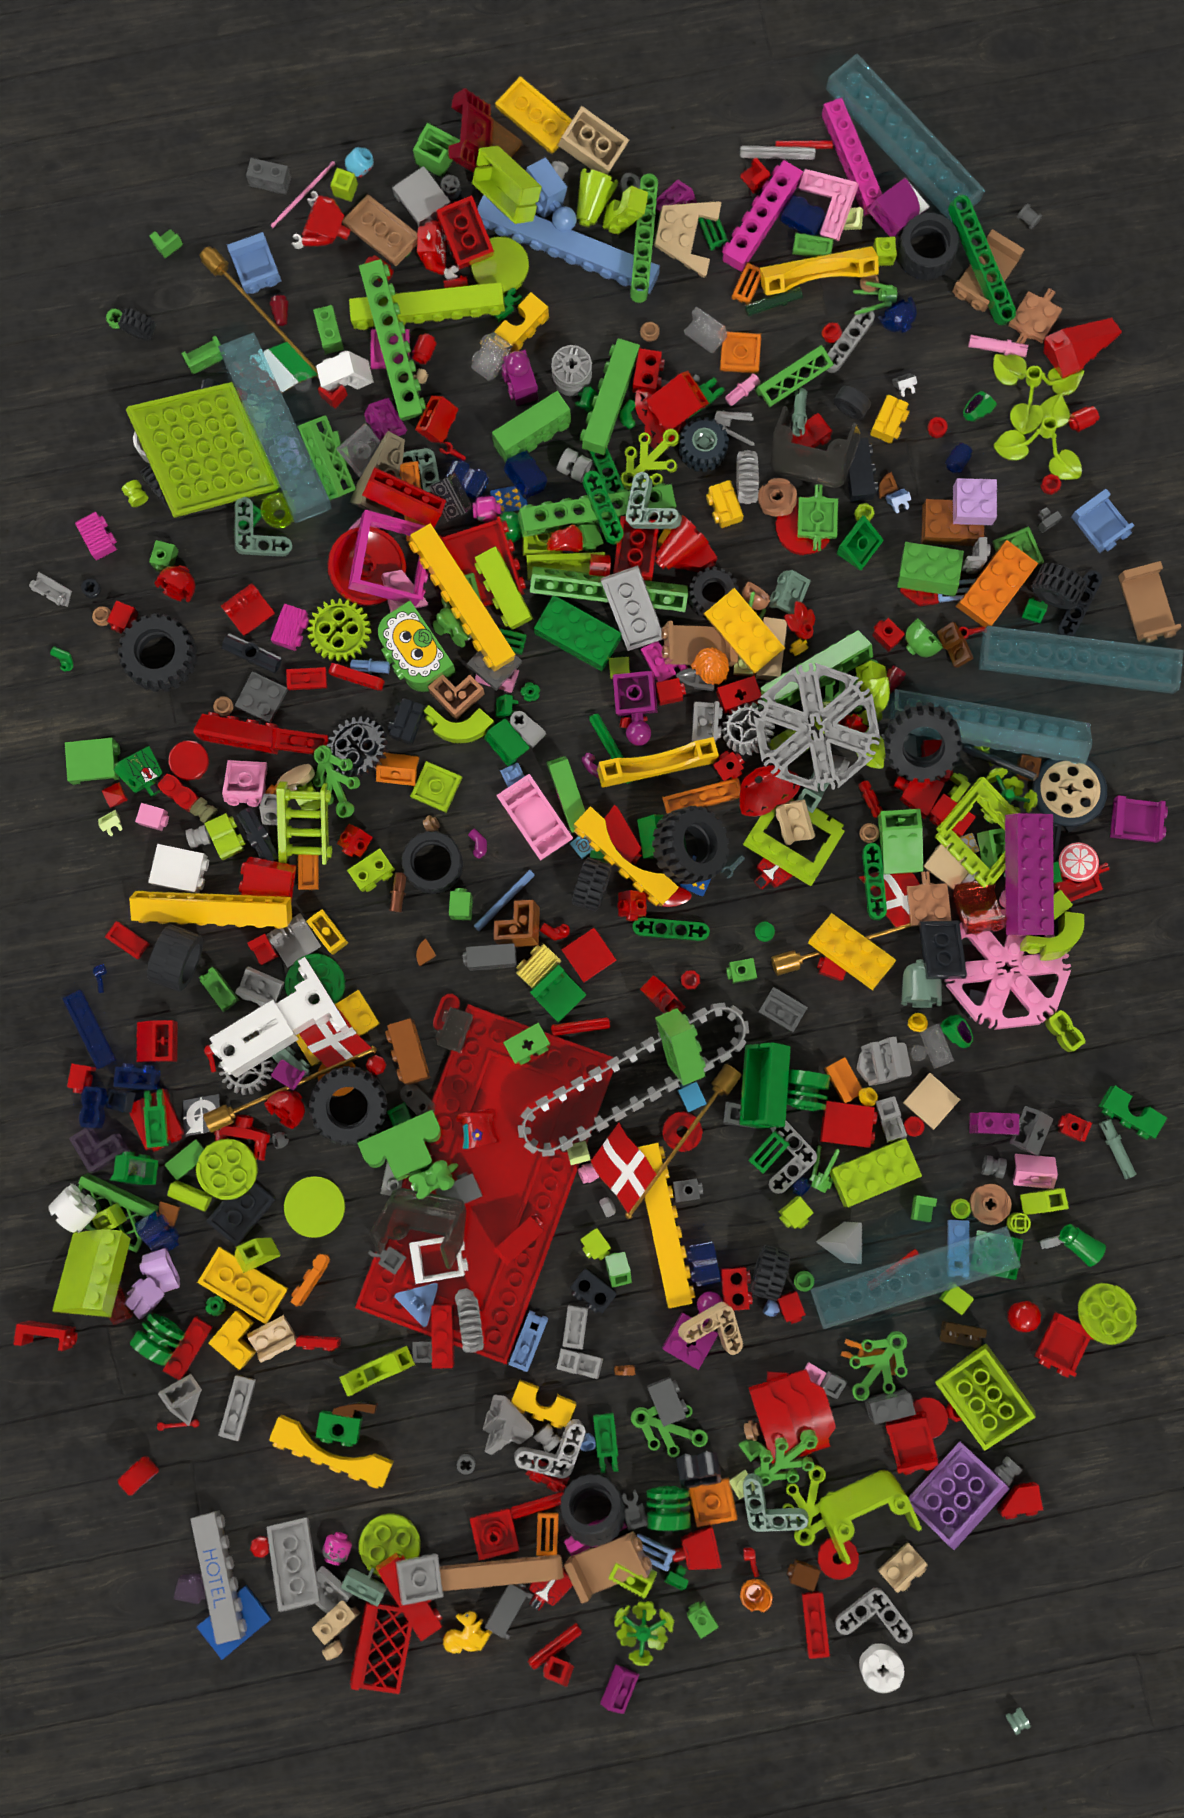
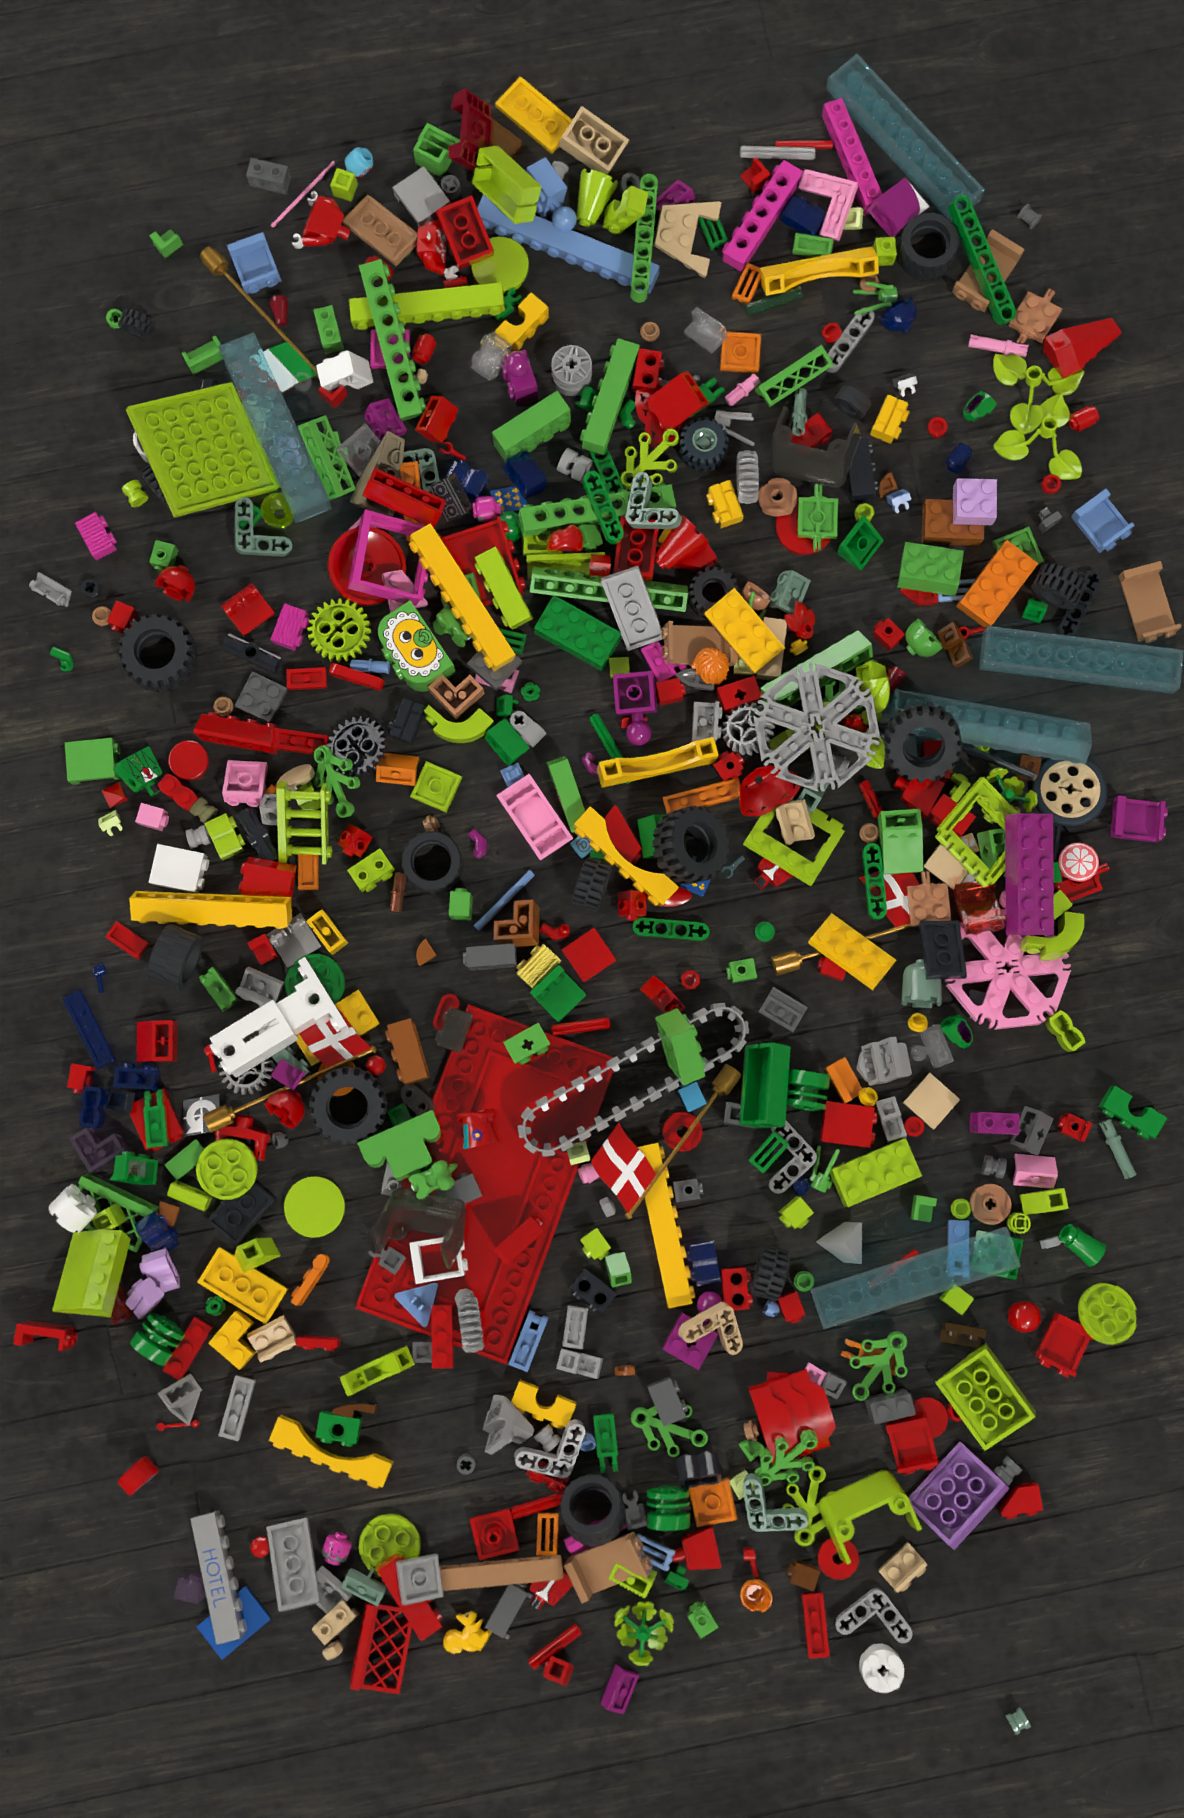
light grey bracket [961,537,990,574] -> none

